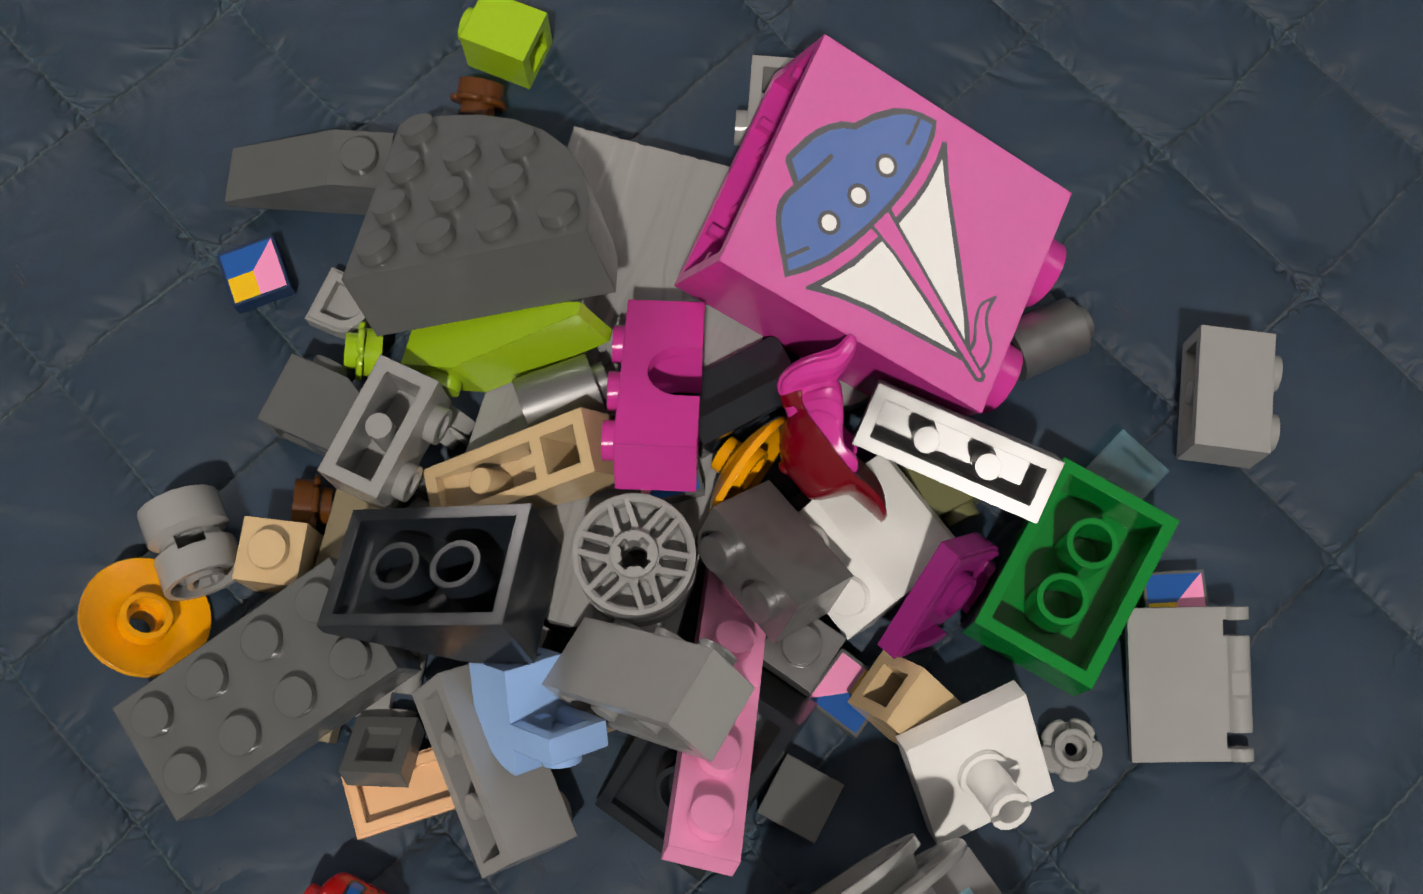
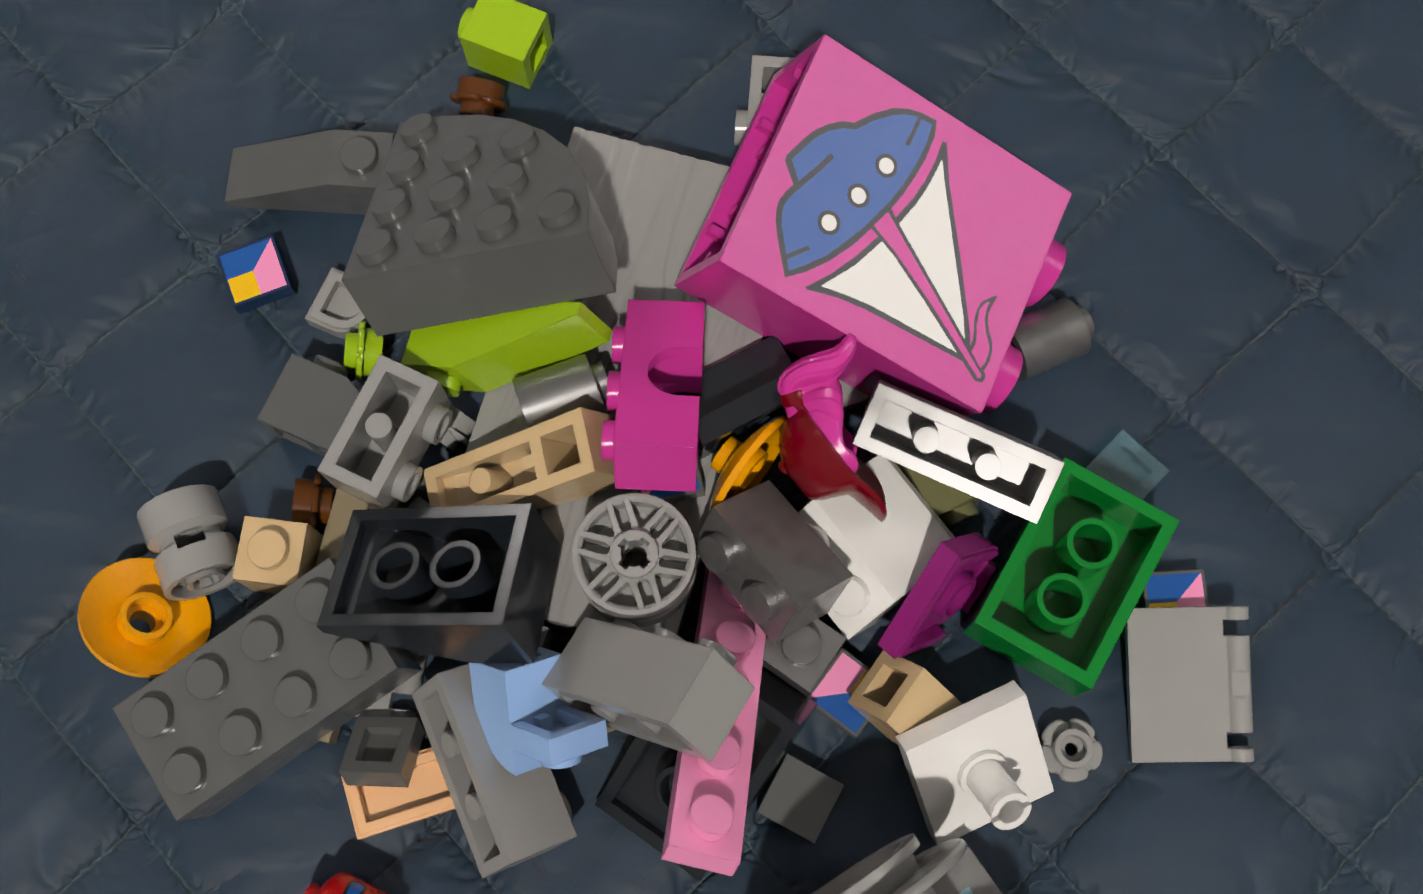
light grey brick [1176,325,1283,468] -> none

